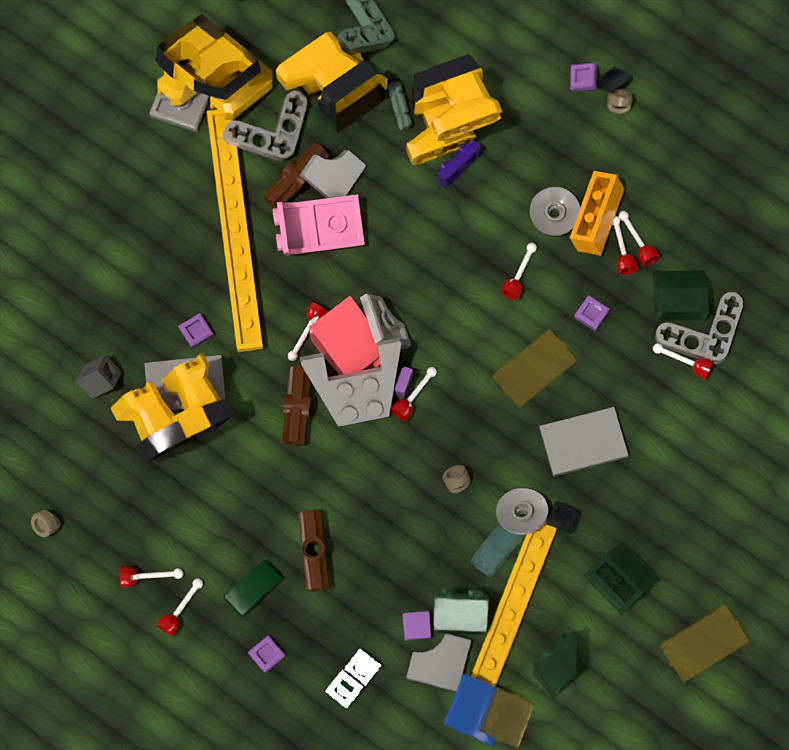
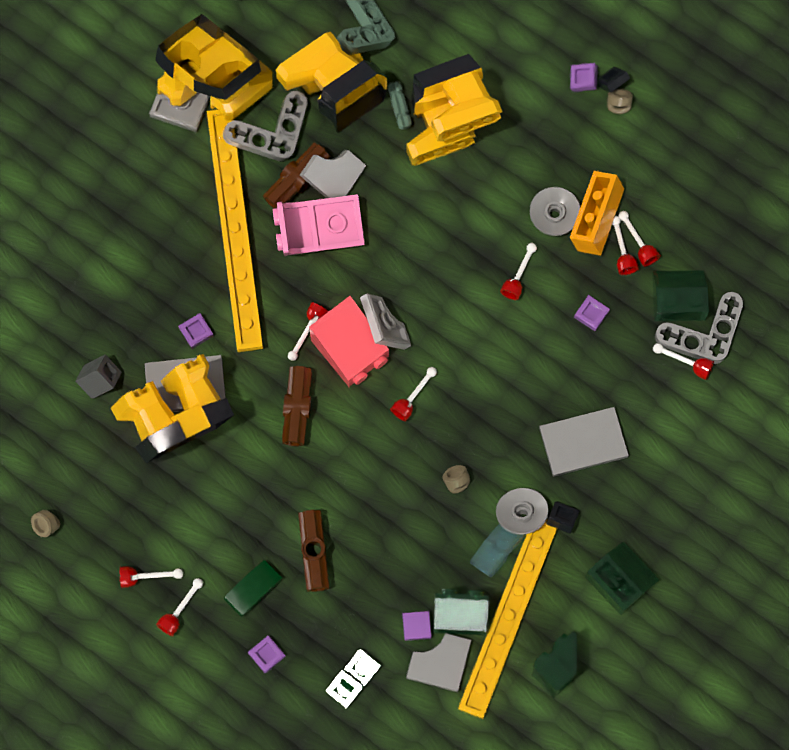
light grey wing [300,338,401,427] -> none
medium lavender tile [395,367,413,399] -> none
dark purple plate [438,139,481,188] -> none
blue slope [444,674,512,746] -> none
clear yellow piece [480,688,534,748] -> none
clear yellow piece [492,329,577,408] -> none
clear yellow piece [660,605,749,683] -> none

